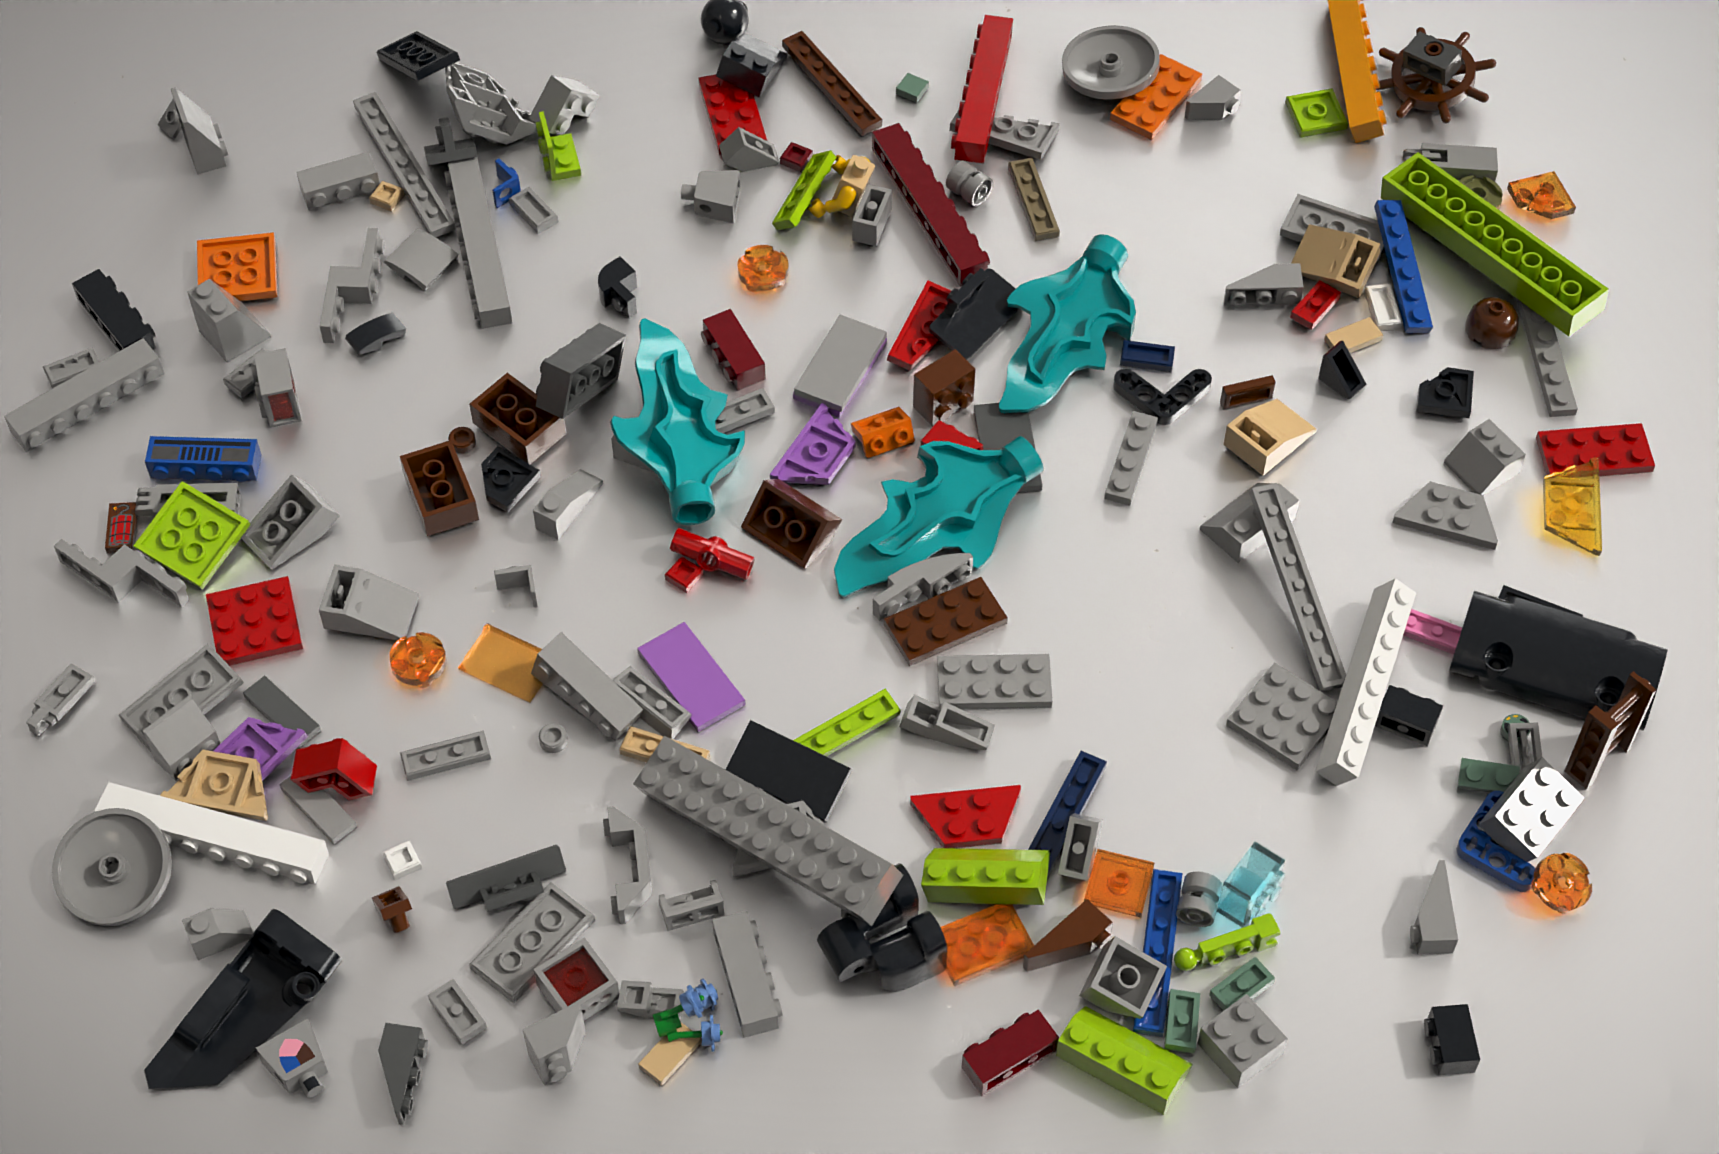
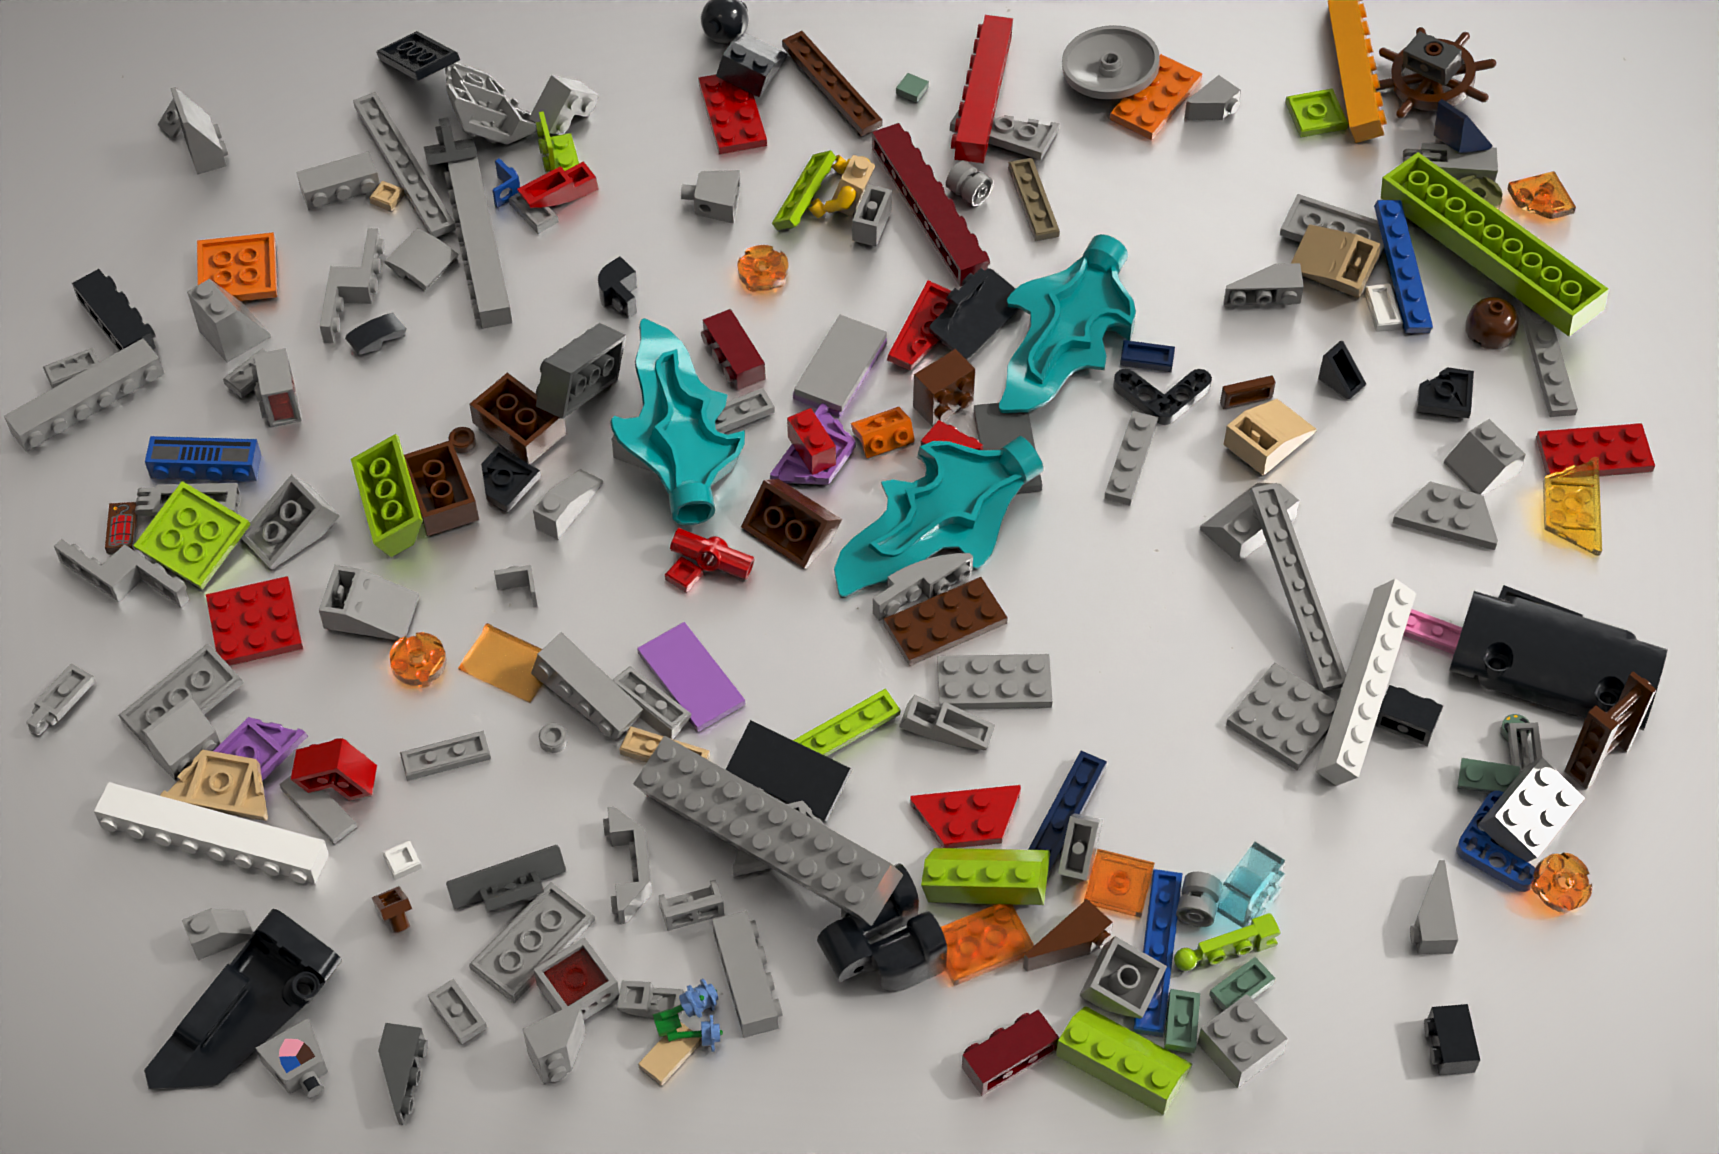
light grey dish [52,808,172,926] -> none
dark grey tile [243,675,321,748] -> none
light grey slope [719,127,779,172] -> none
dark red tile [779,142,813,173] -> none
red plate [1290,280,1341,330] -> none
tan tile [1324,317,1383,353] -> none
none -> lime slope [351,434,423,557]
none -> red slope [517,161,599,208]
none -> red brick [787,408,836,475]
none -> dark blue slope [1433,99,1493,153]

